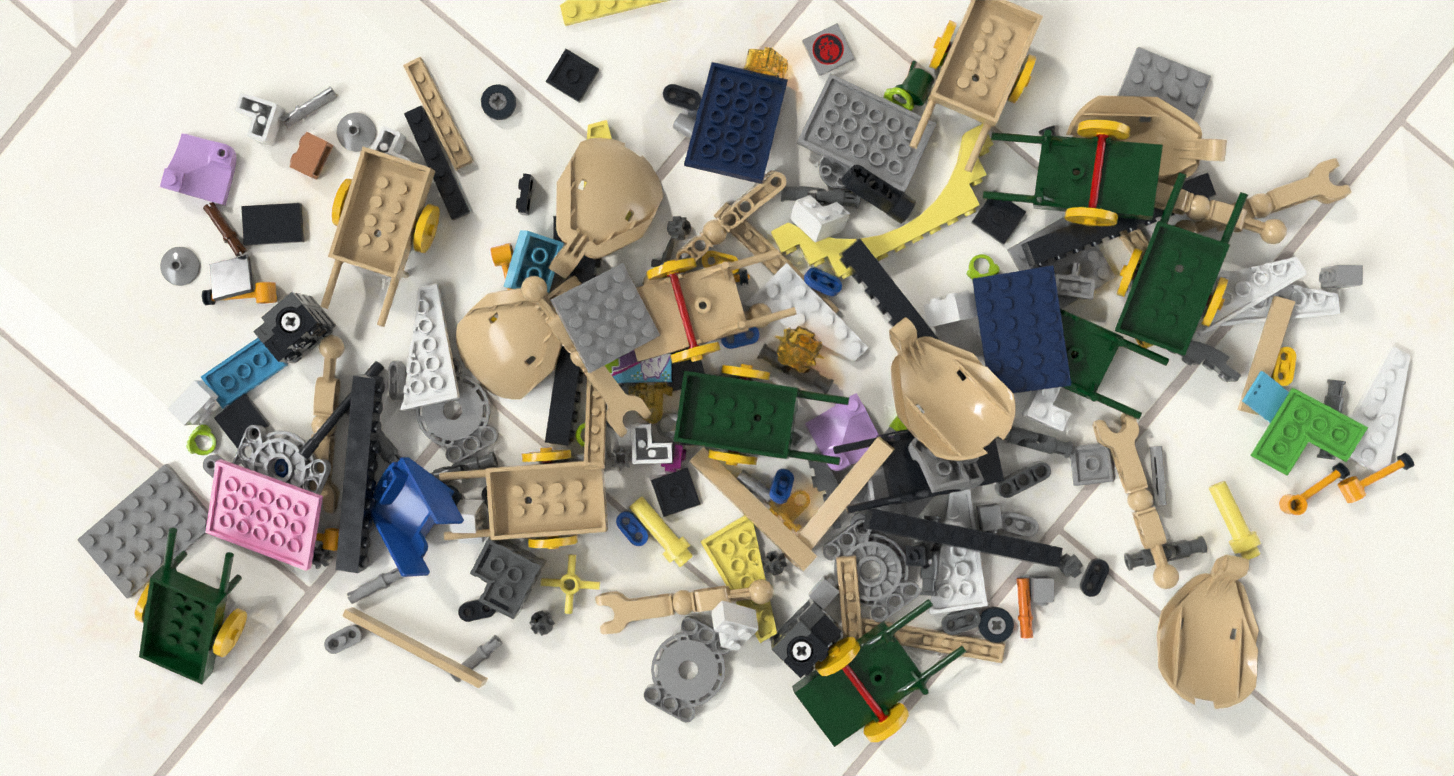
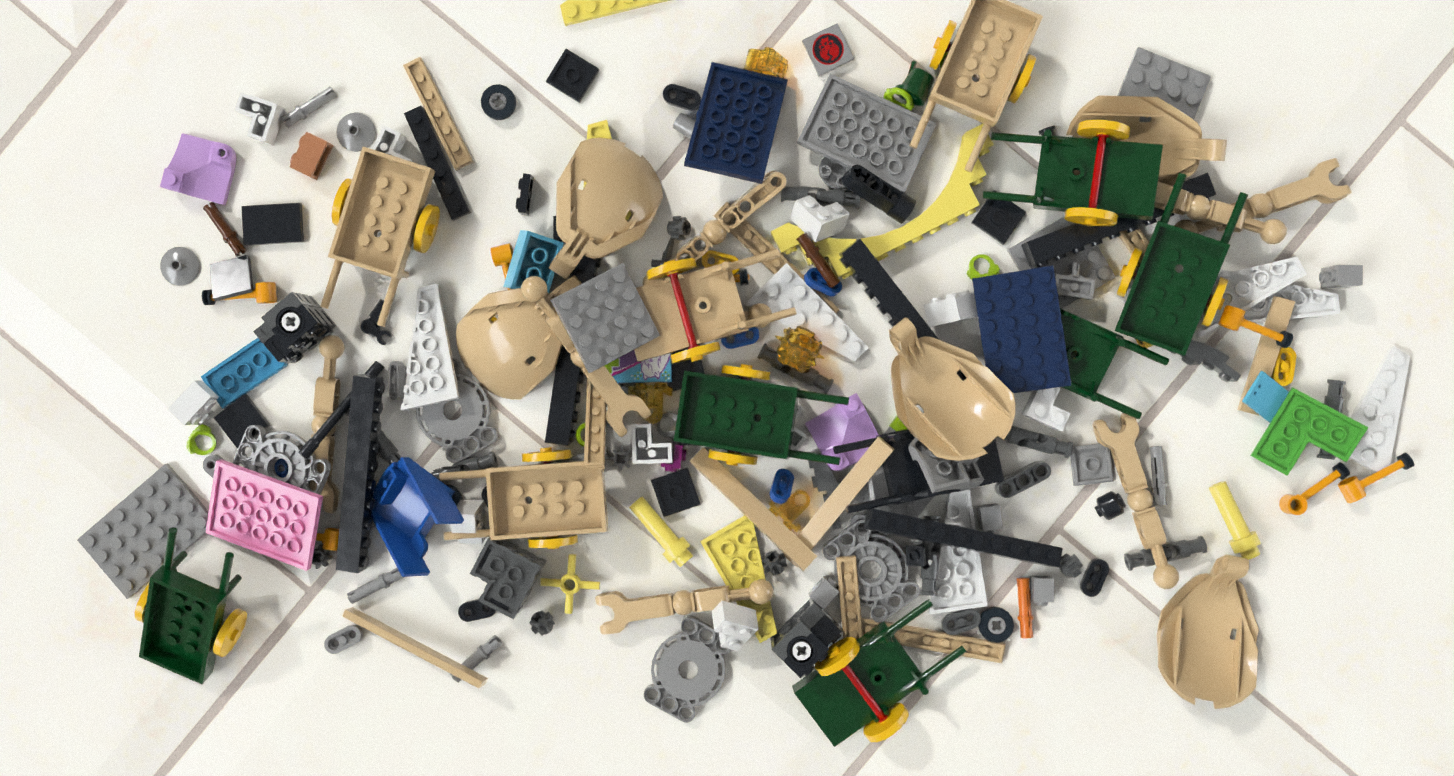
blue plate [616,511,649,546] -> none
light grey pin [737,469,771,502] -> none
light grey plate [1001,512,1039,537] -> none
none -> black bar [360,299,393,345]
none -> reddish brown pin [796,232,840,288]
none -> black head [1094,491,1126,520]
none -> light orange piece [1218,305,1293,348]

